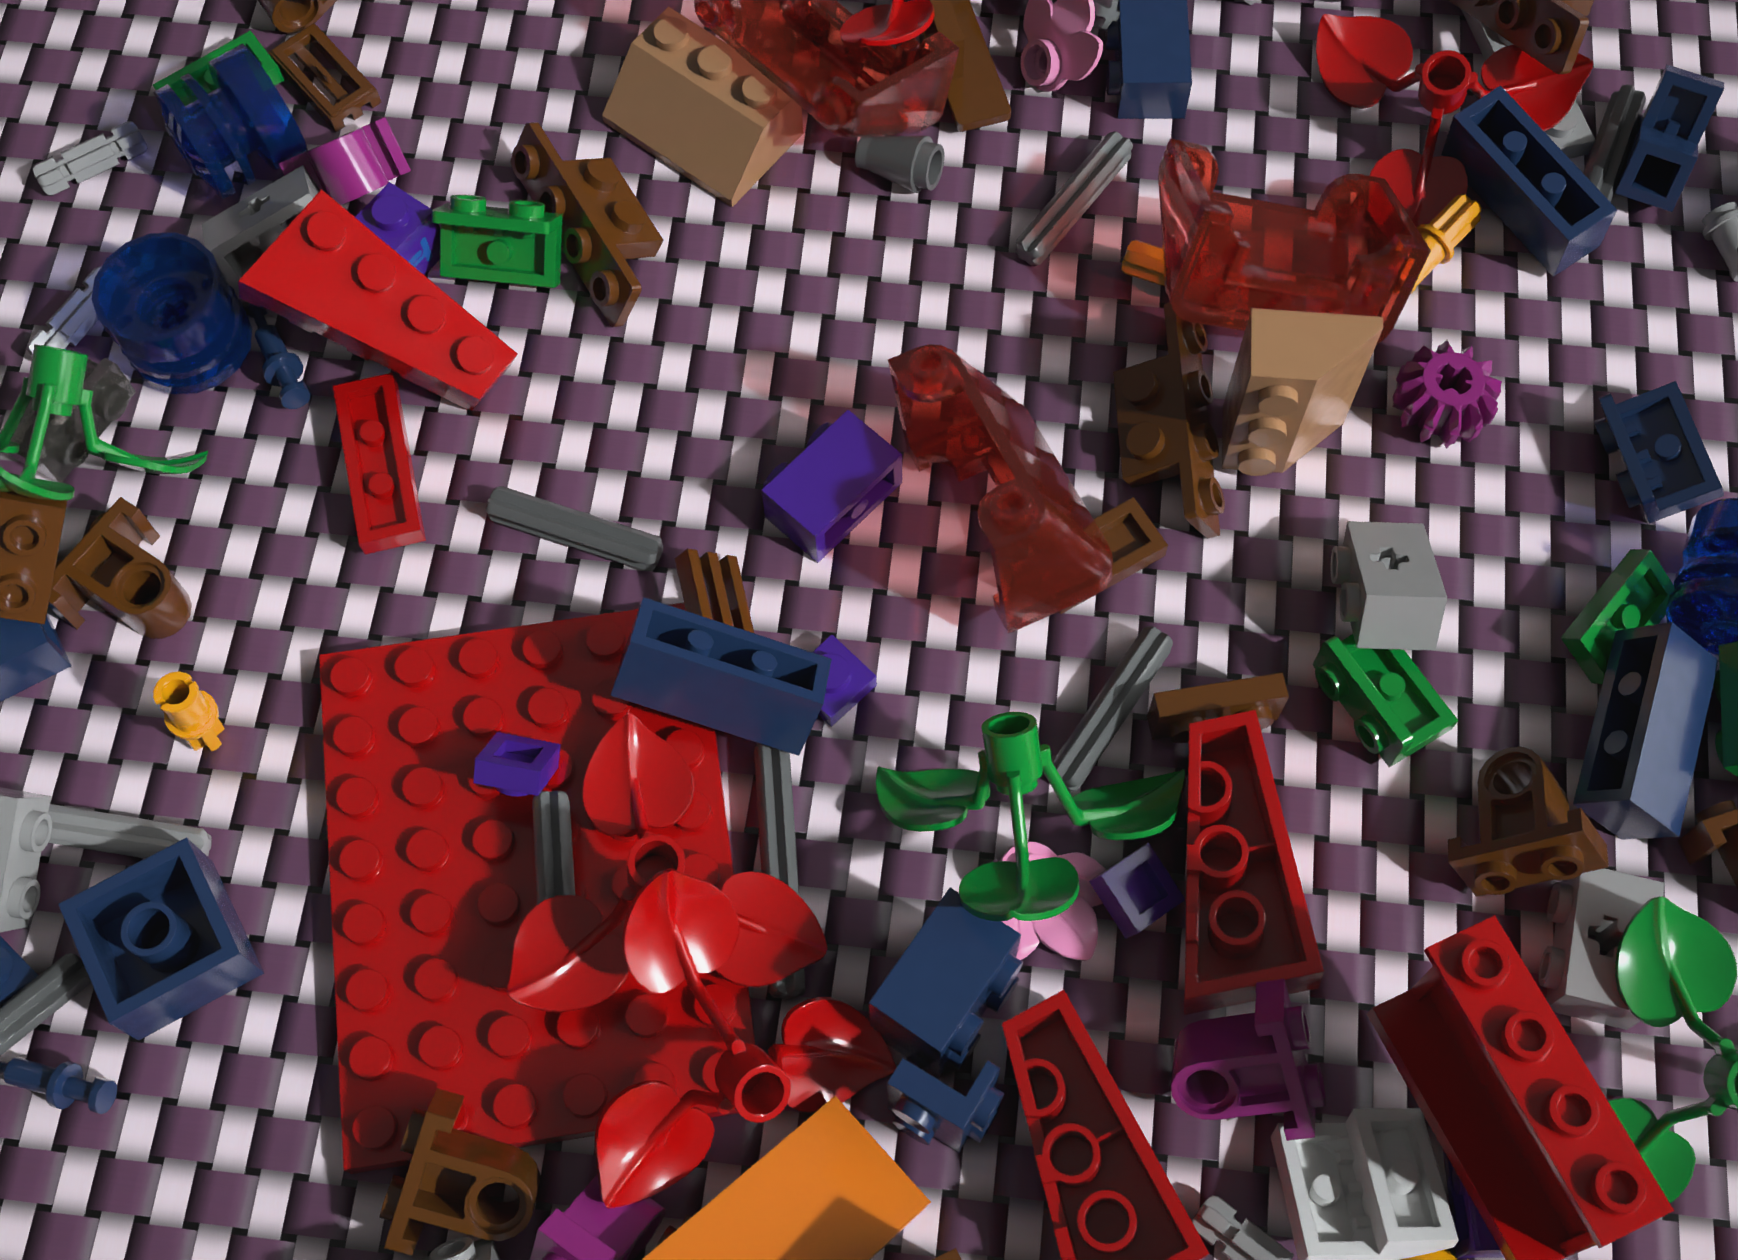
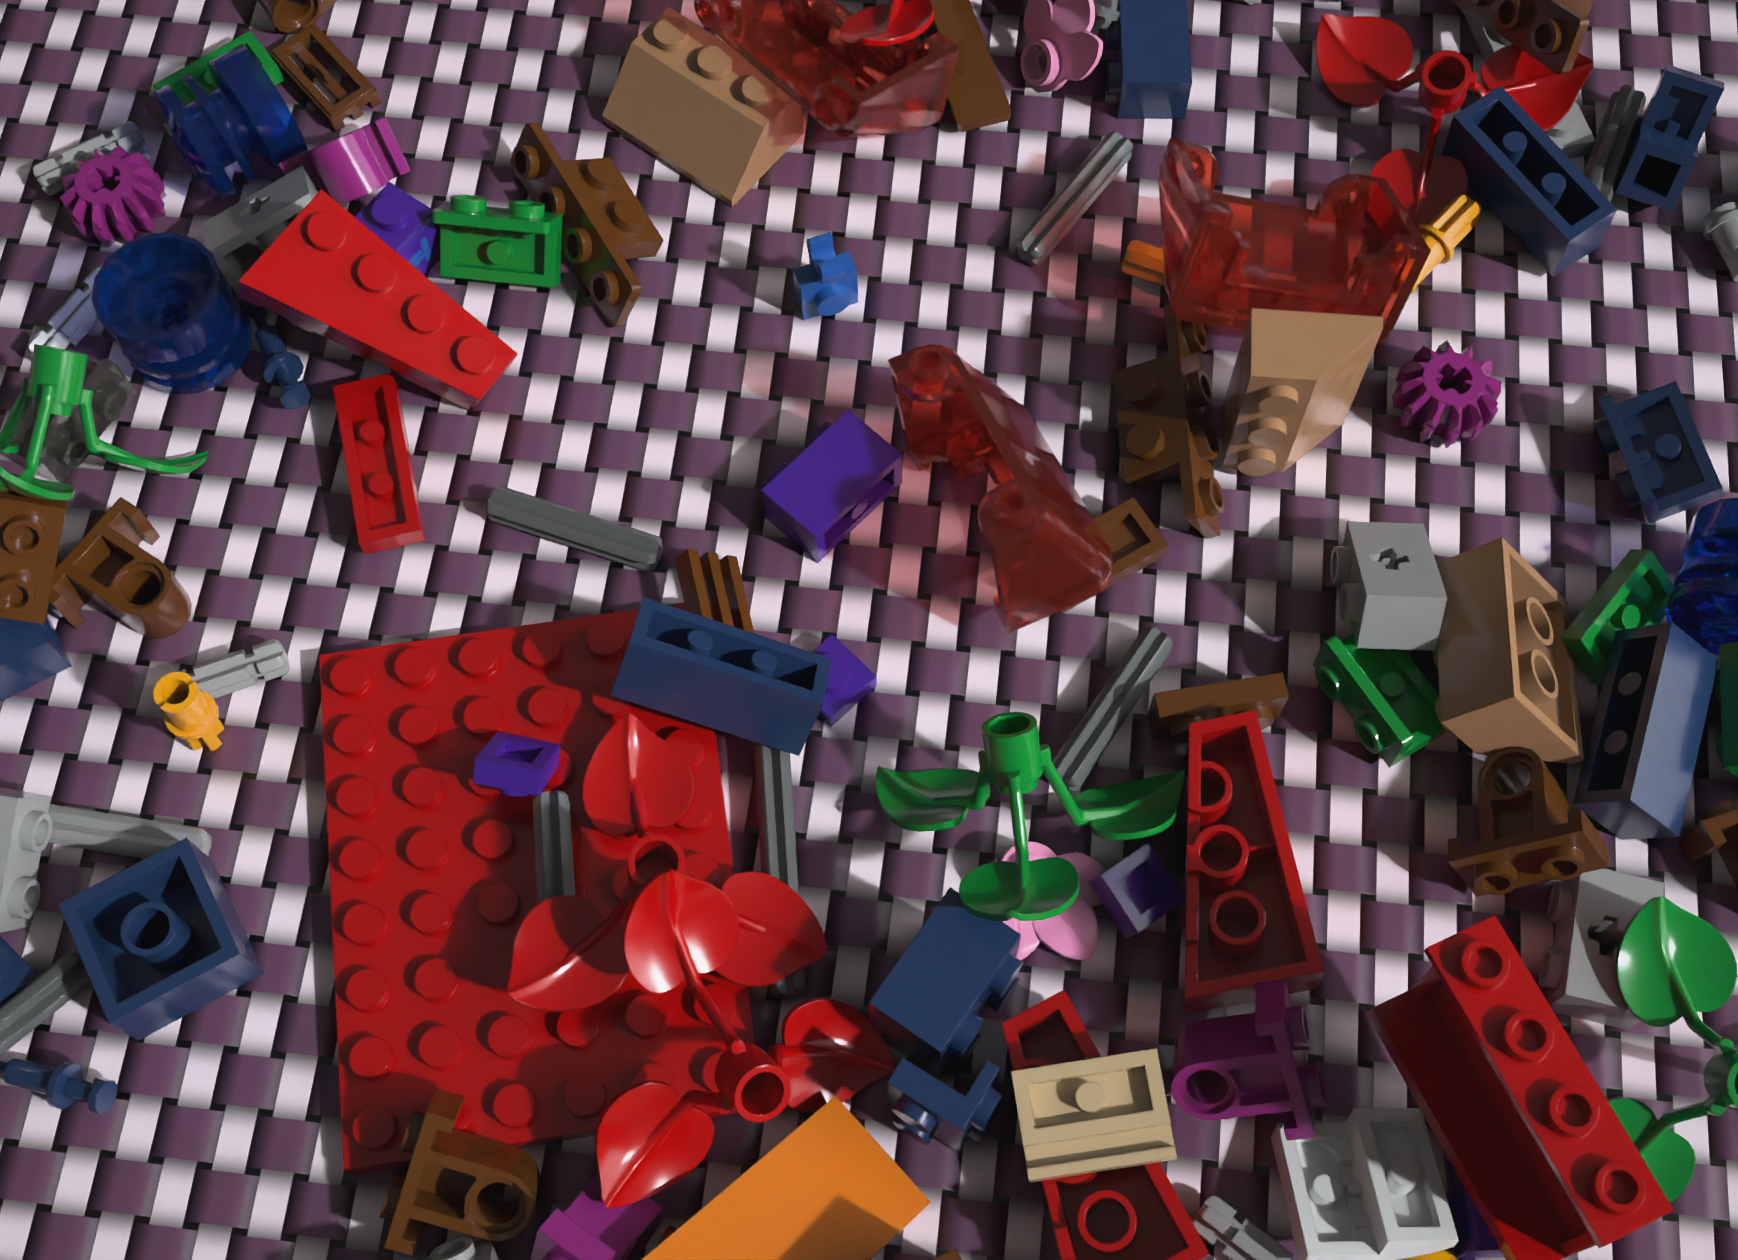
dark grey cone [855,134,944,193] -> none
none -> magenta gear [60,145,166,248]
none -> light grey axle [164,639,290,699]
none -> blue plate [793,232,858,320]
none -> tan plate [1011,1048,1177,1182]
none -> medium nougat slope [1432,537,1584,764]

